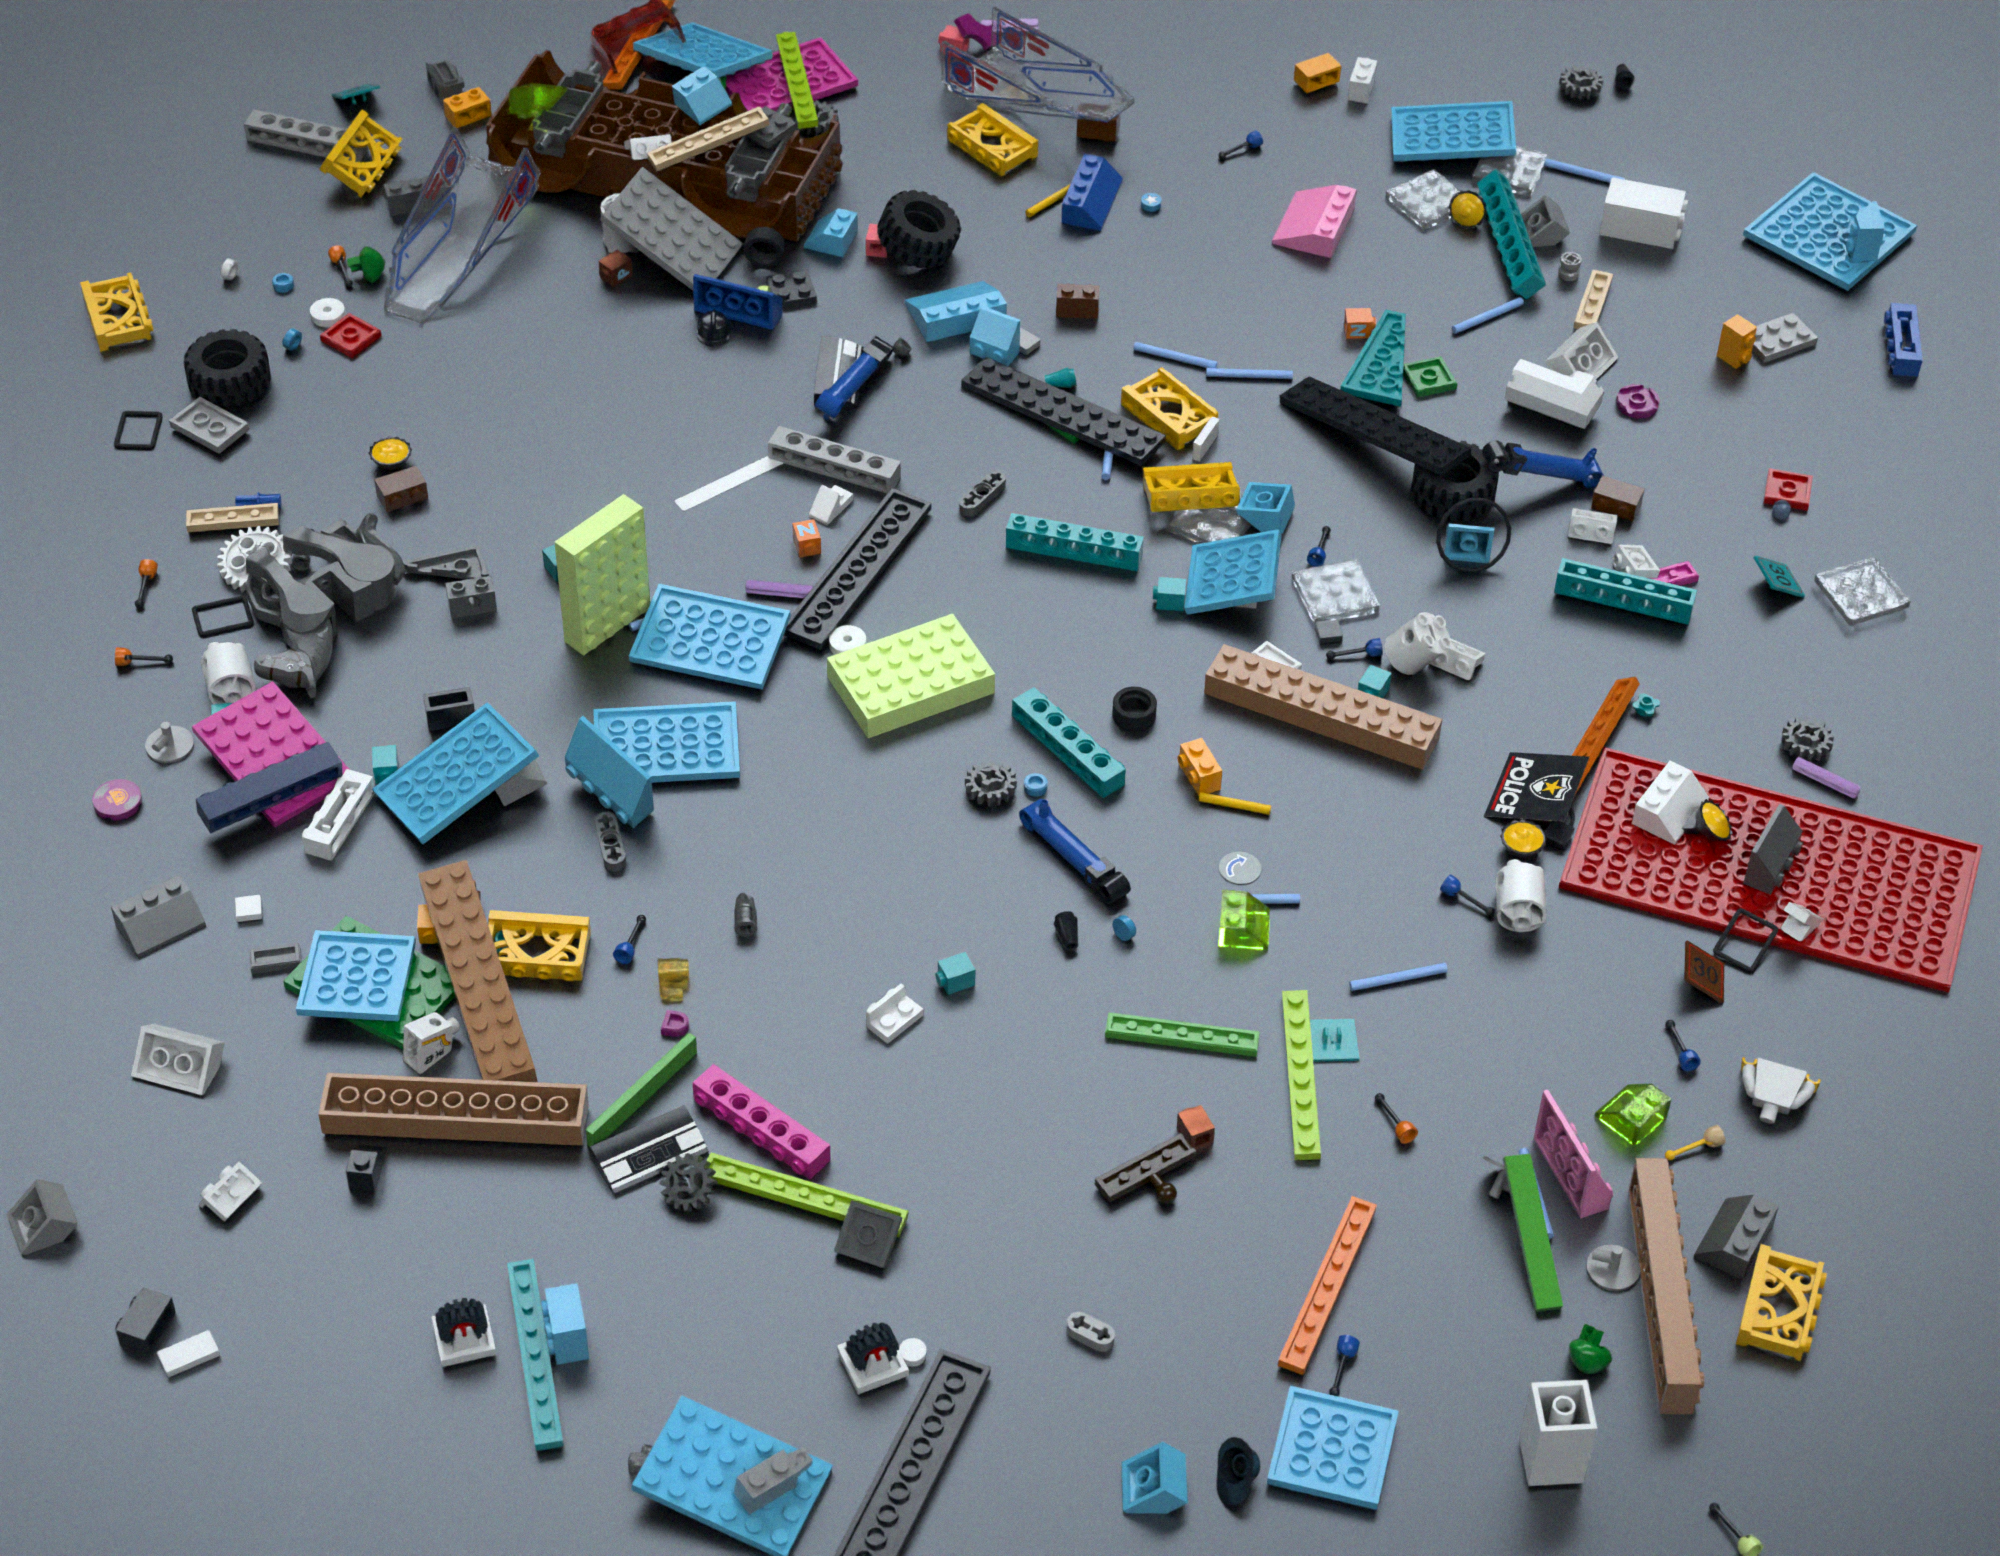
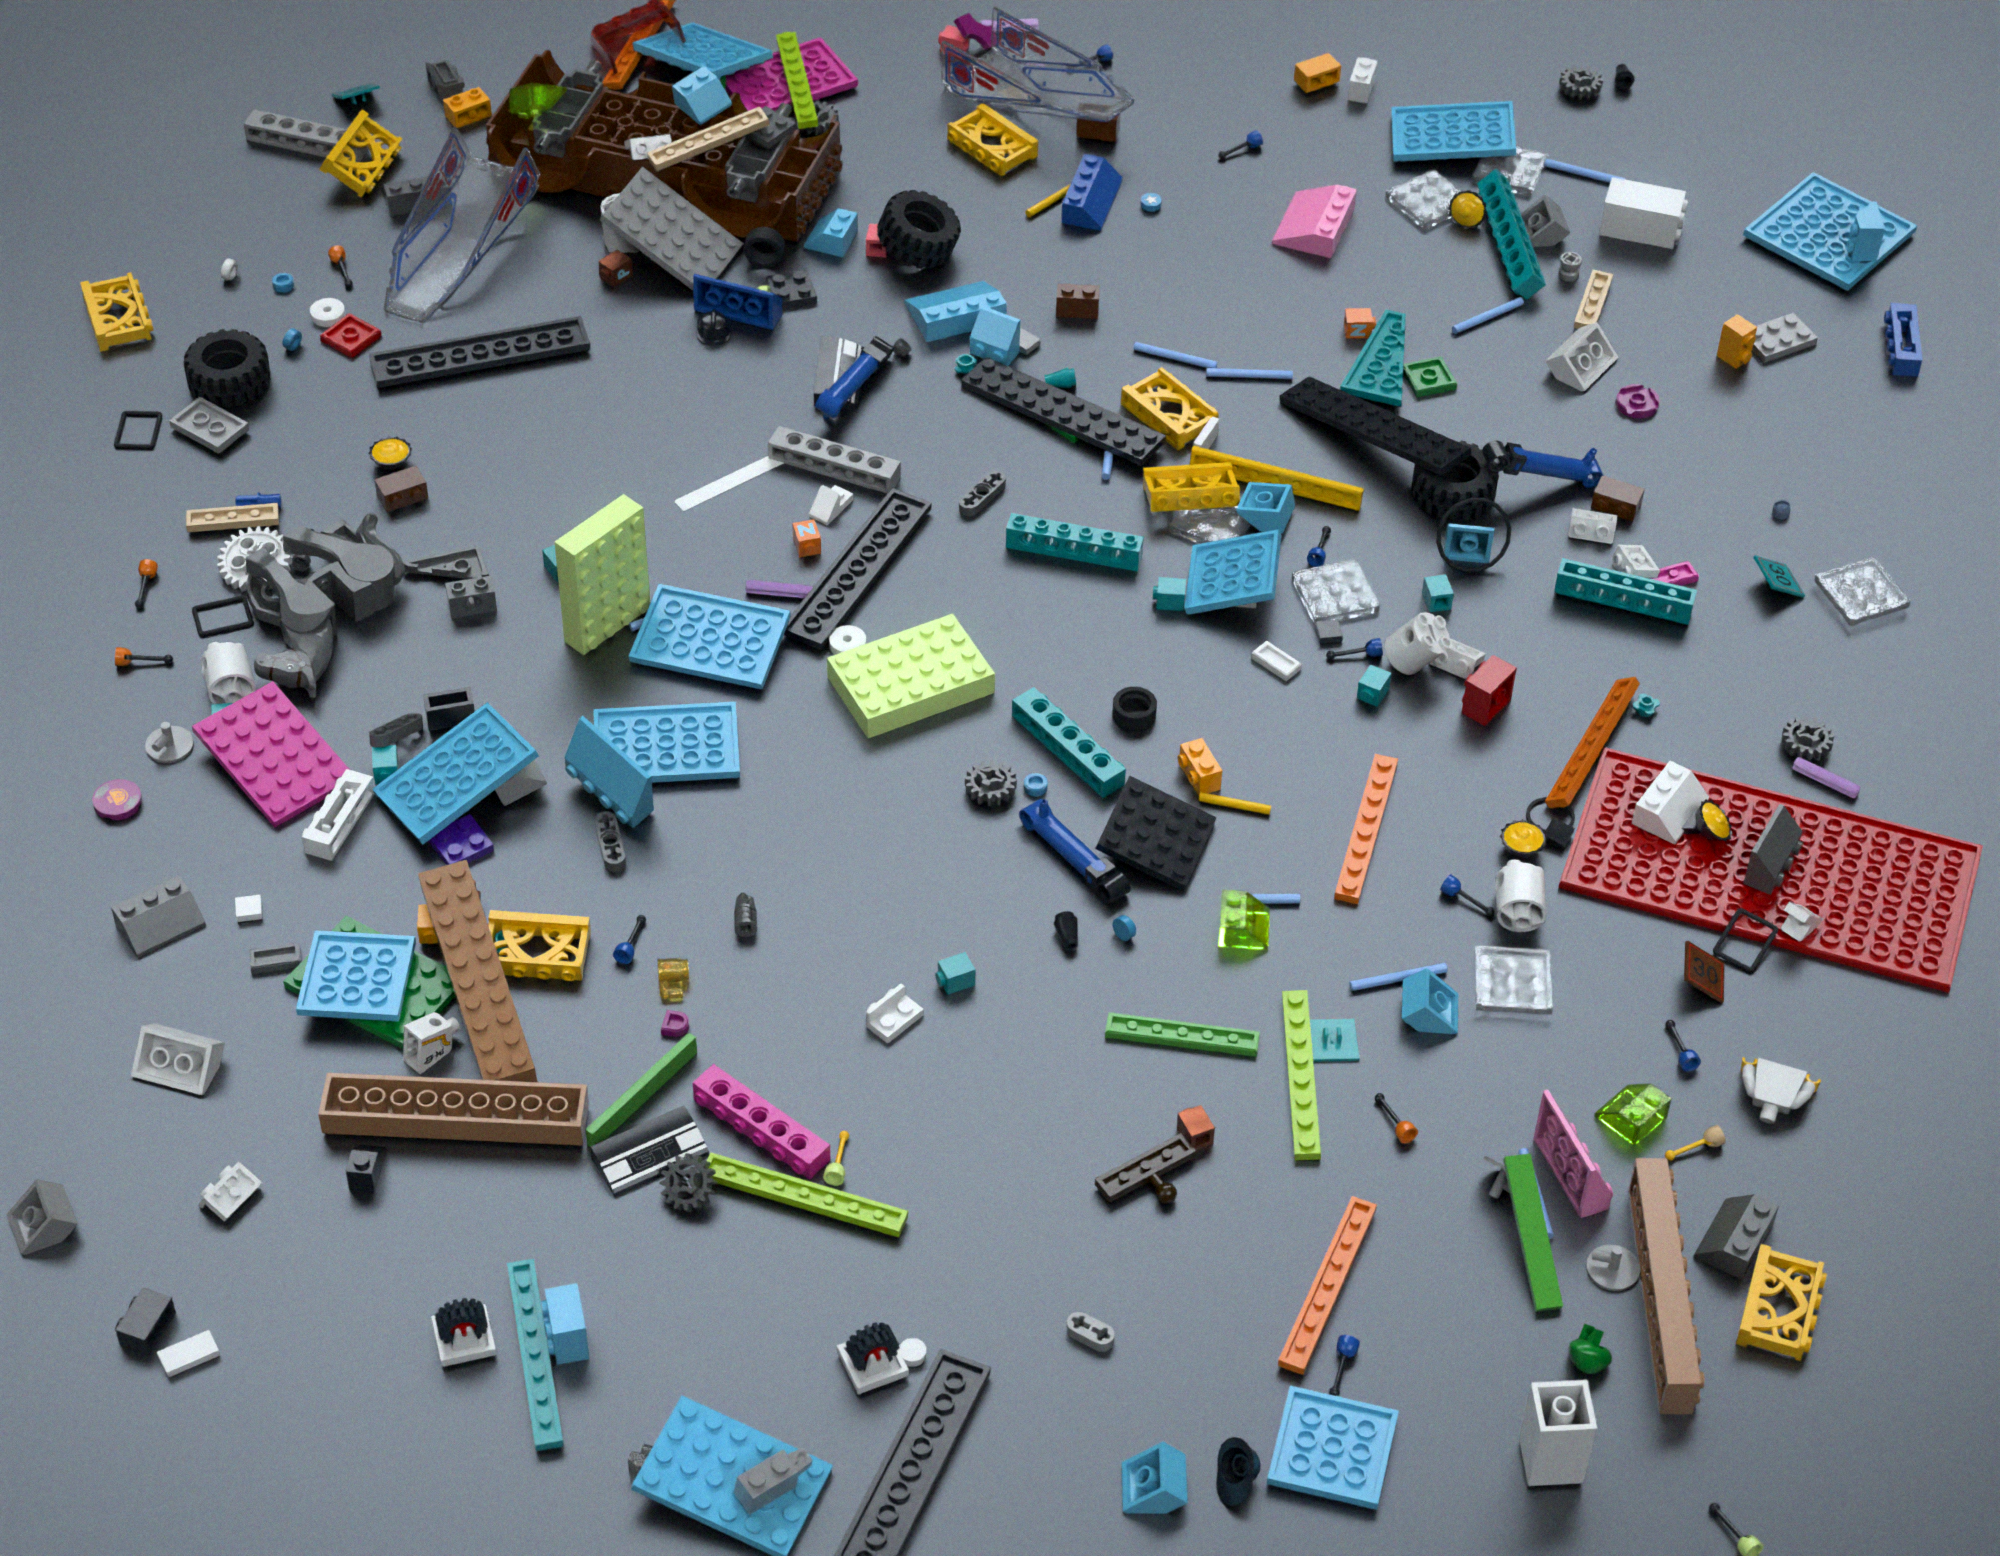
dark blue brick [196,742,343,834] -> none
green piece [347,246,385,283] -> none
dark grey plate [834,1200,903,1269] -> none
medium nougat brick [1204,644,1443,770] -> none
sticker [1219,852,1262,884] -> none
black sticker [1484,752,1590,821] -> none
white brick [1505,359,1604,429] -> none
tile [1763,468,1813,511] -> none
none -> black plate [369,316,591,388]
none -> dark grey beam [369,713,423,747]
none -> dark purple plate [428,814,494,865]
none -> yellowish green hinge [823,1131,849,1186]
none -> teal plate [955,354,977,374]
none -> blue hinge [1068,44,1113,70]
none -> black plate [1095,775,1217,891]
none -> yellow tile [1190,446,1364,511]
none -> plate [1334,754,1398,904]
none -> medium azure slope [1401,968,1458,1035]
none -> teal brick [1422,574,1454,613]
none -> red brick [1461,655,1517,726]
none -> clear plate [1474,945,1553,1015]

